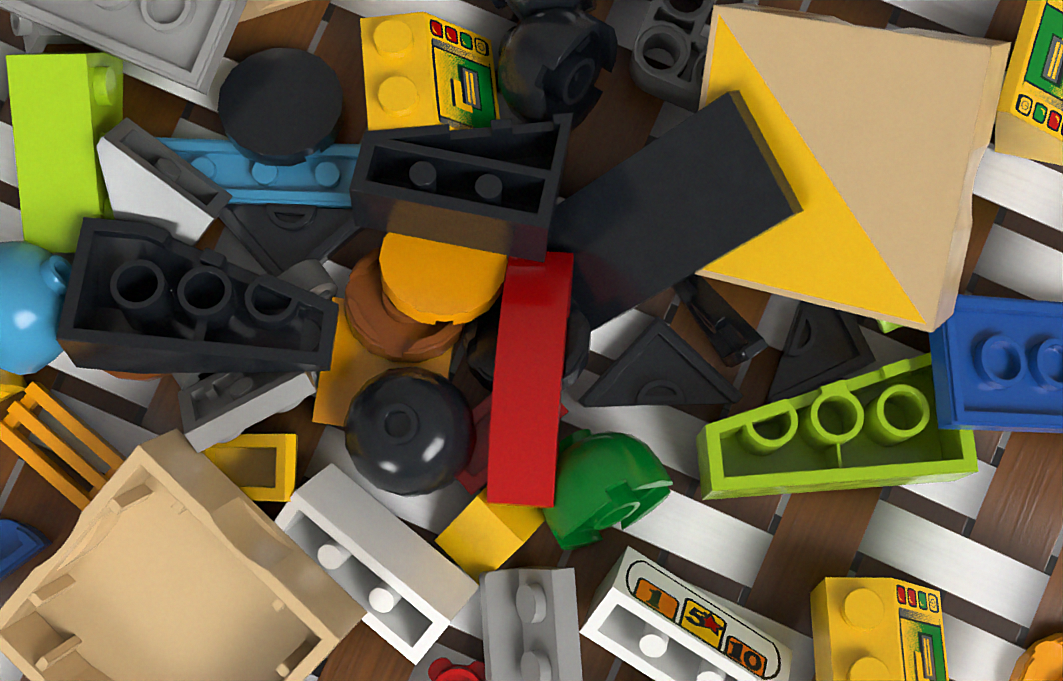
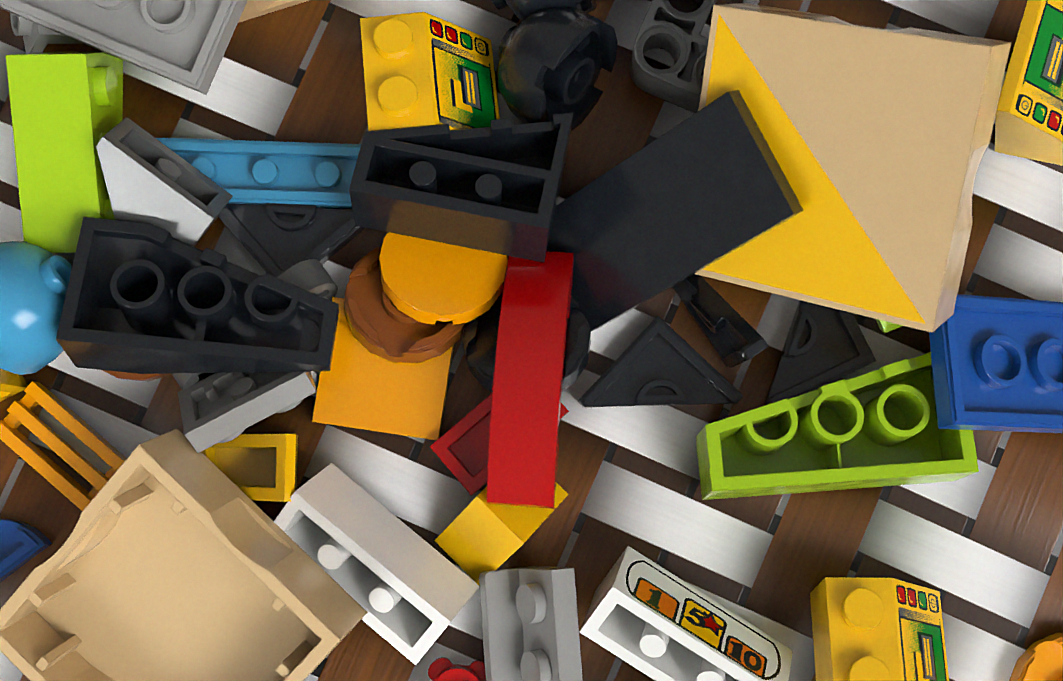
black tile [217,48,346,166] -> none
black cylinder [344,366,477,497] -> none
green cylinder [542,429,673,550] -> none

